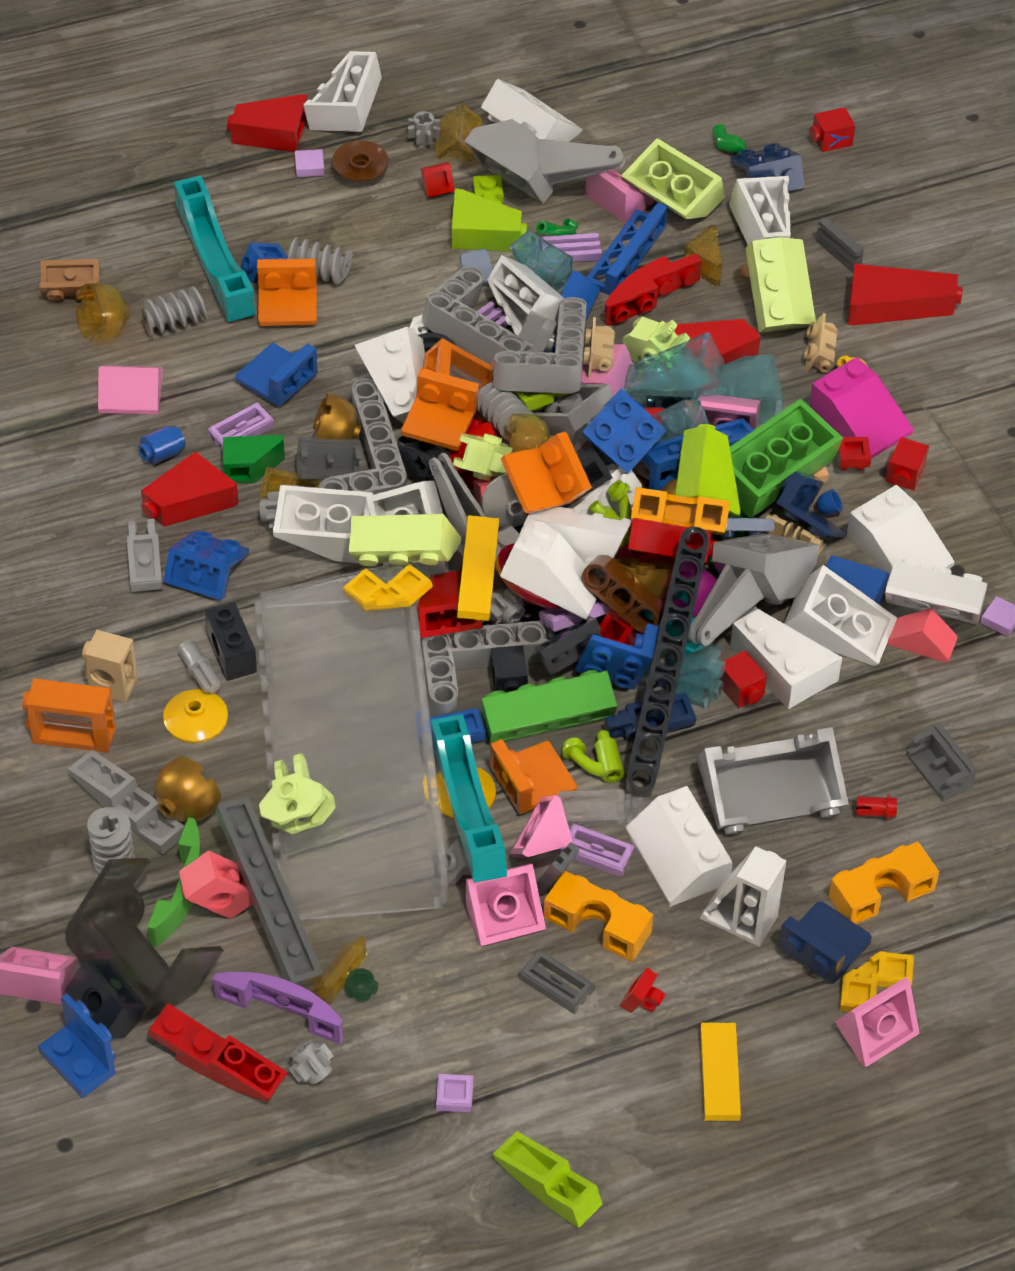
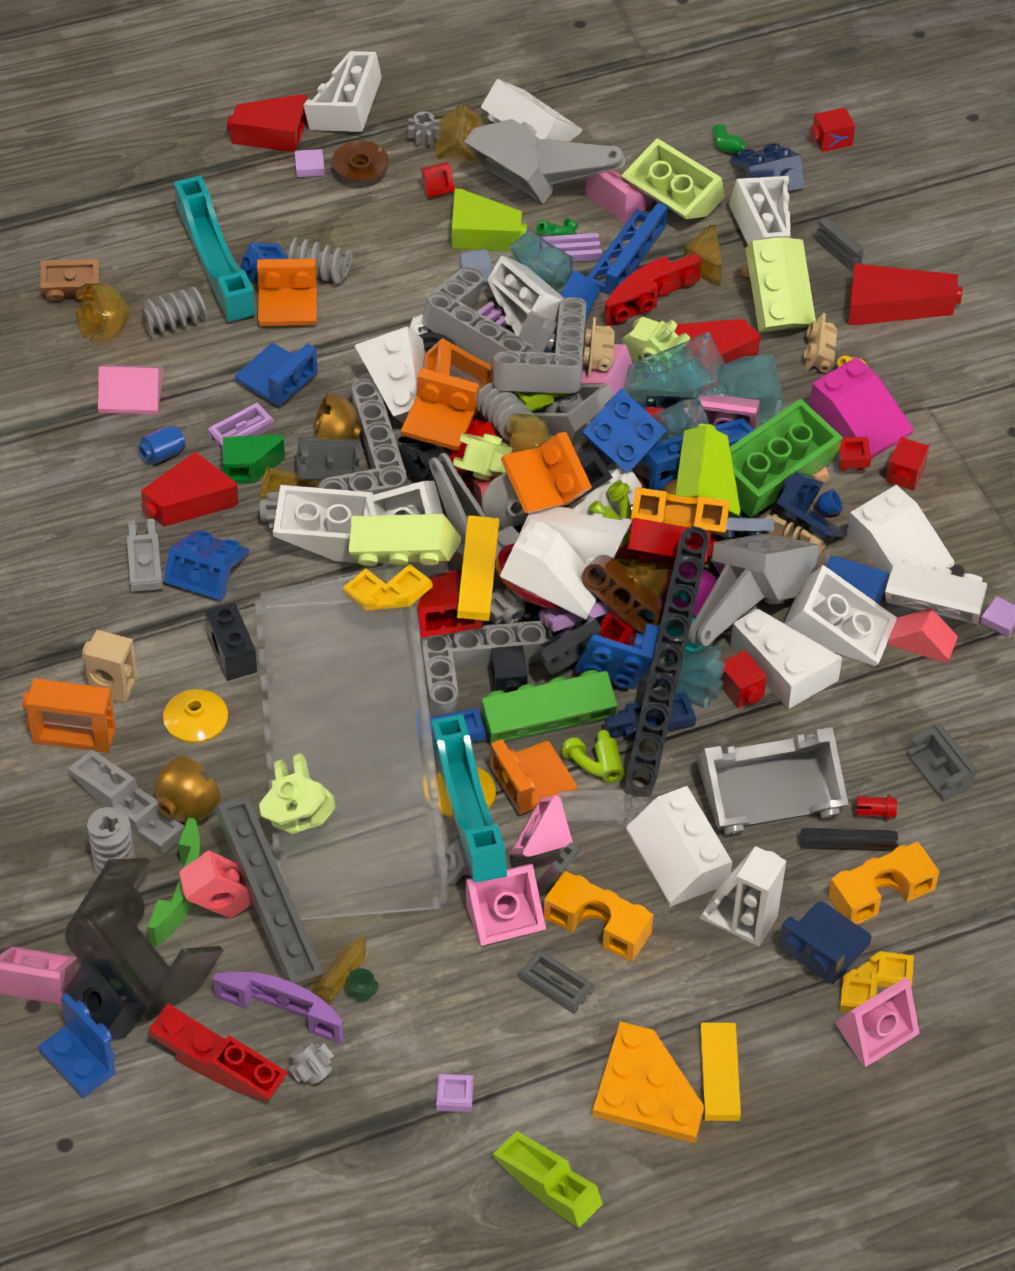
light grey axle [178,640,221,695] -> none
lime plate [473,175,504,204] -> none
lavender tile [560,823,635,878] -> none
red tile [619,967,666,1013] -> none
none -> light orange plate [592,1021,704,1144]
none -> black axle [799,828,899,850]

